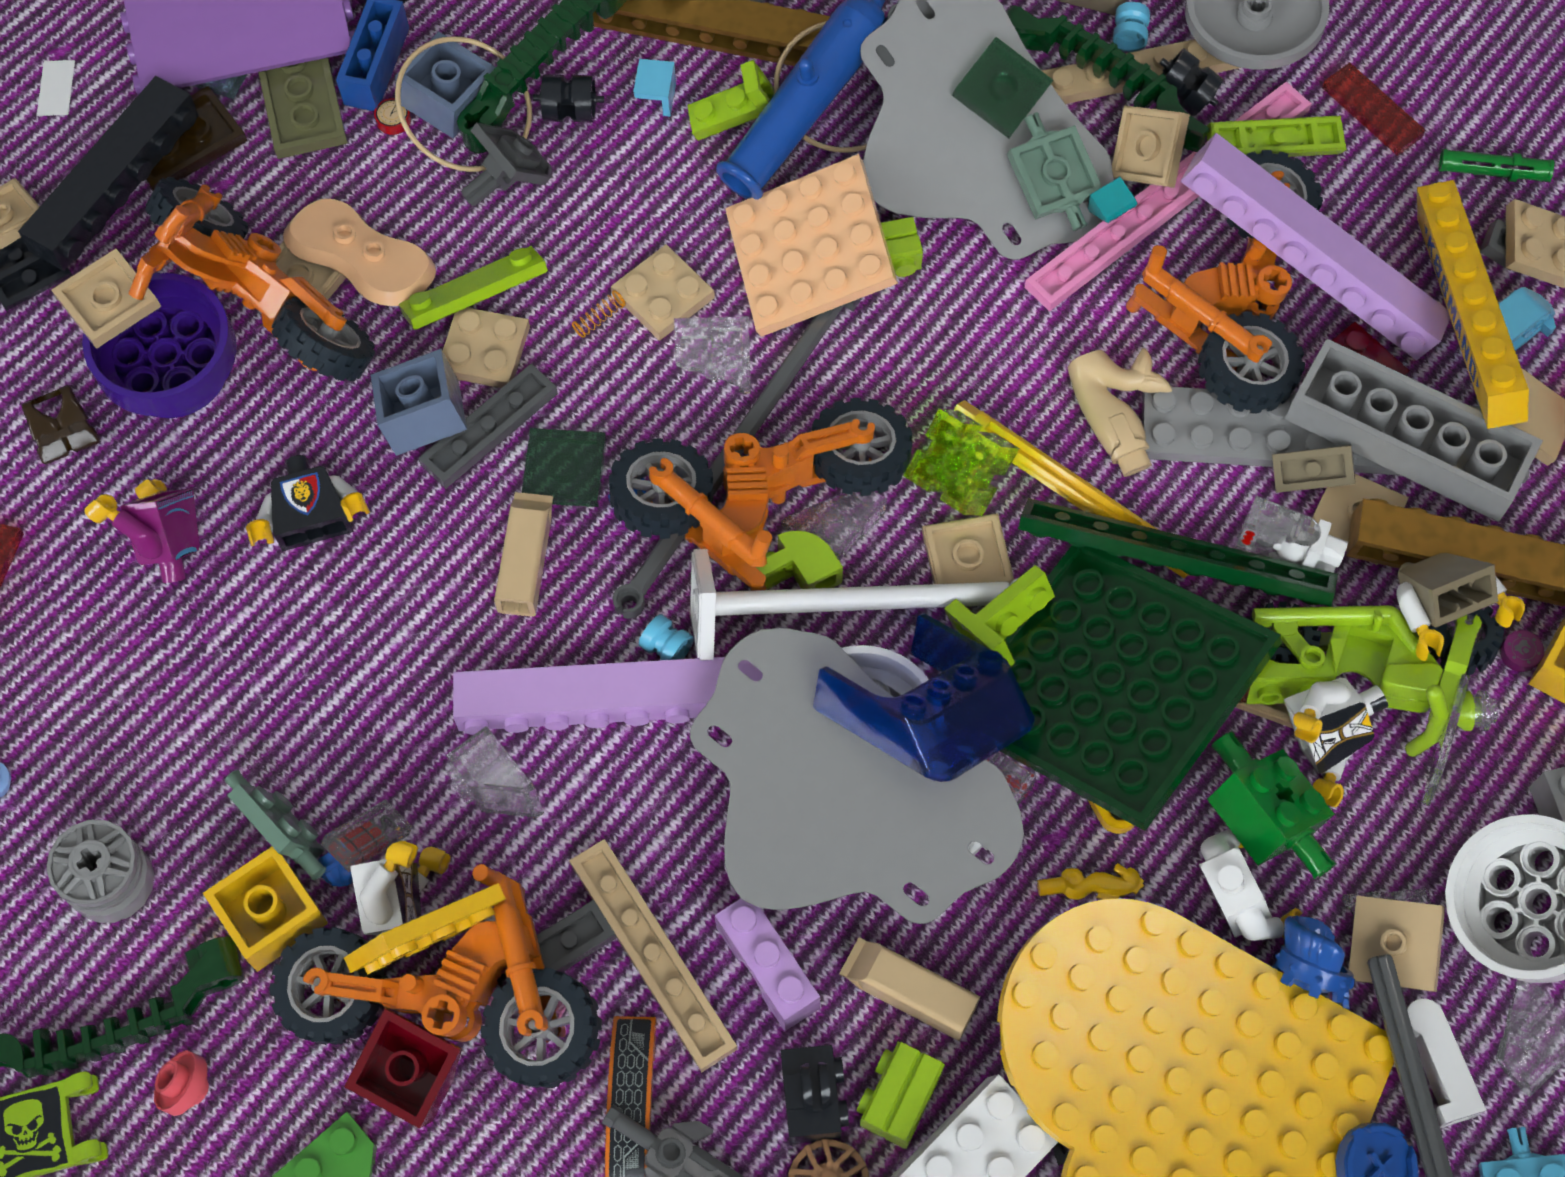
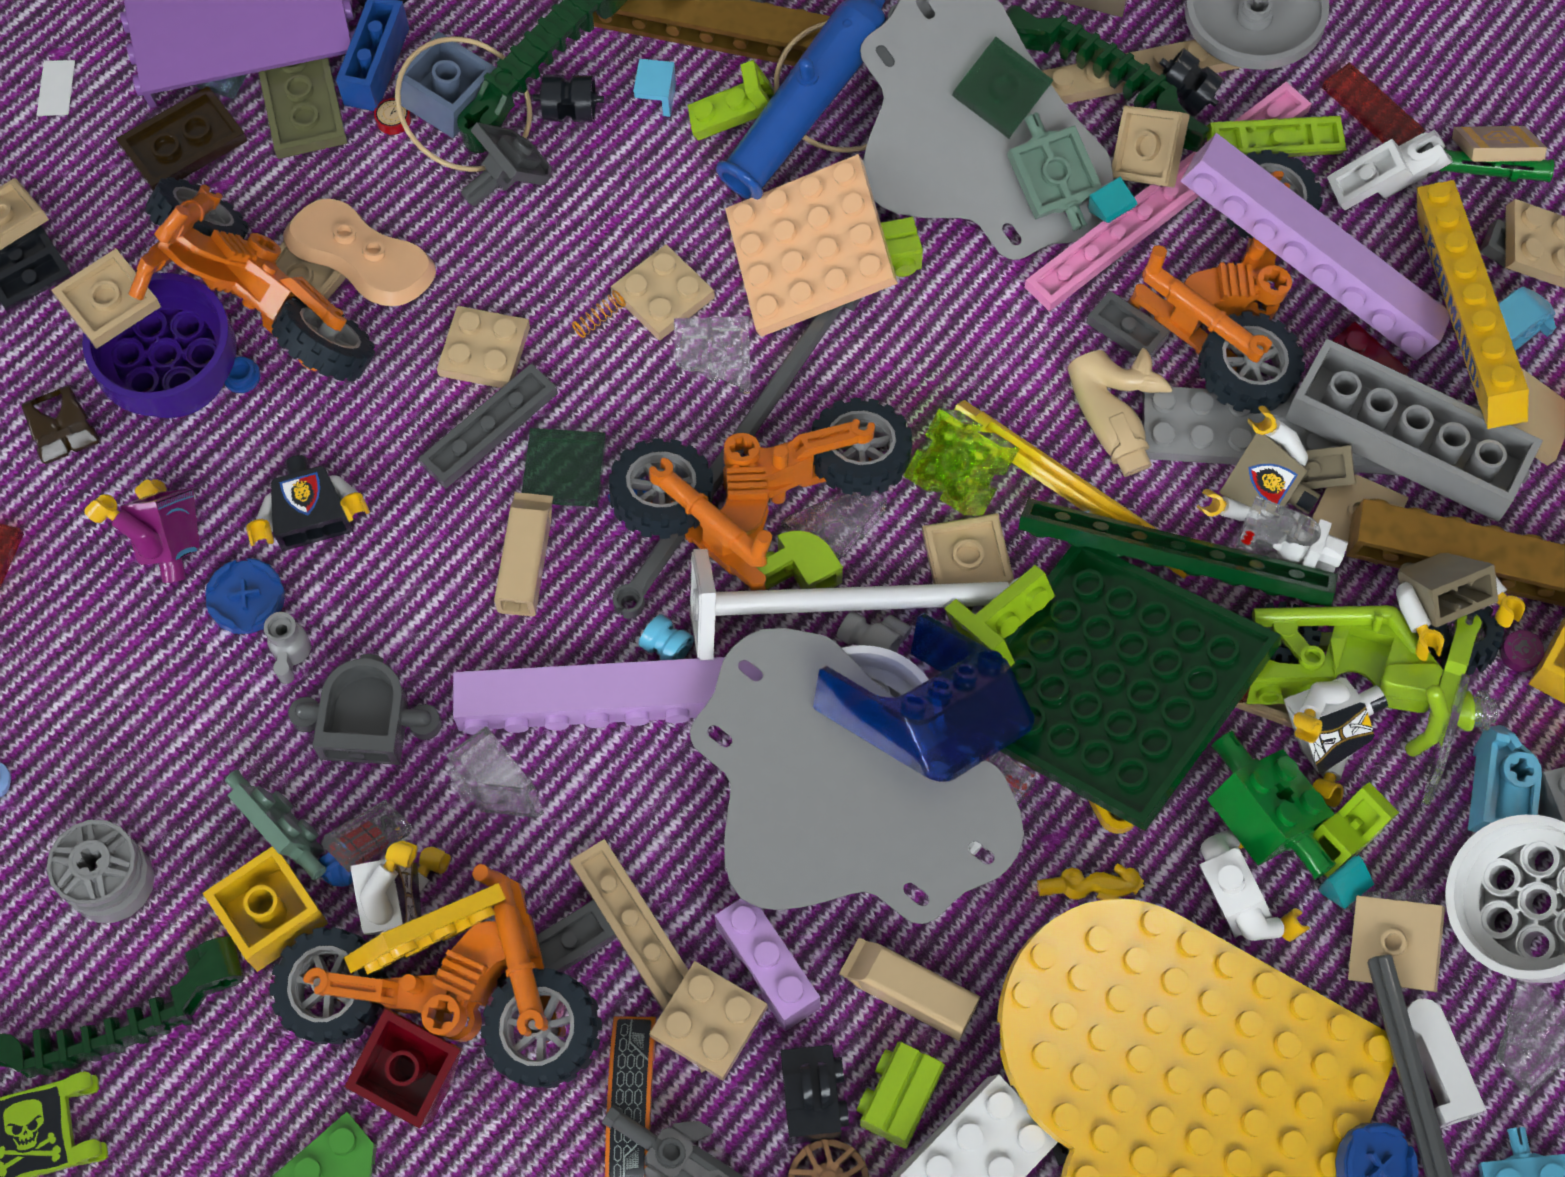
black brick [18,76,199,271] -> none
coral plate [154,1050,209,1116] -> none
sand blue brick [371,349,467,456] -> none
lime plate [399,246,548,330] -> none
medium azure wheel [1112,2,1150,52] -> none
blue hair [1272,916,1355,1010] -> none
none -> blue tile [205,558,285,634]
none -> blue plate [224,356,261,393]
none -> light grey piece [264,612,311,684]
none -> dark grey piece [288,654,442,765]
none -> tan plate [649,961,768,1081]
none -> light grey piece [837,611,912,652]
none -> dark grey plate [1086,290,1170,358]
none -> torso [1197,406,1321,521]
none -> lime brick [1313,782,1400,878]
none -> teal slope [1318,855,1374,909]
none -> white plate [1327,130,1453,210]
none -> tan tile [1452,126,1547,162]
none -> medium azure piece [1468,725,1542,832]

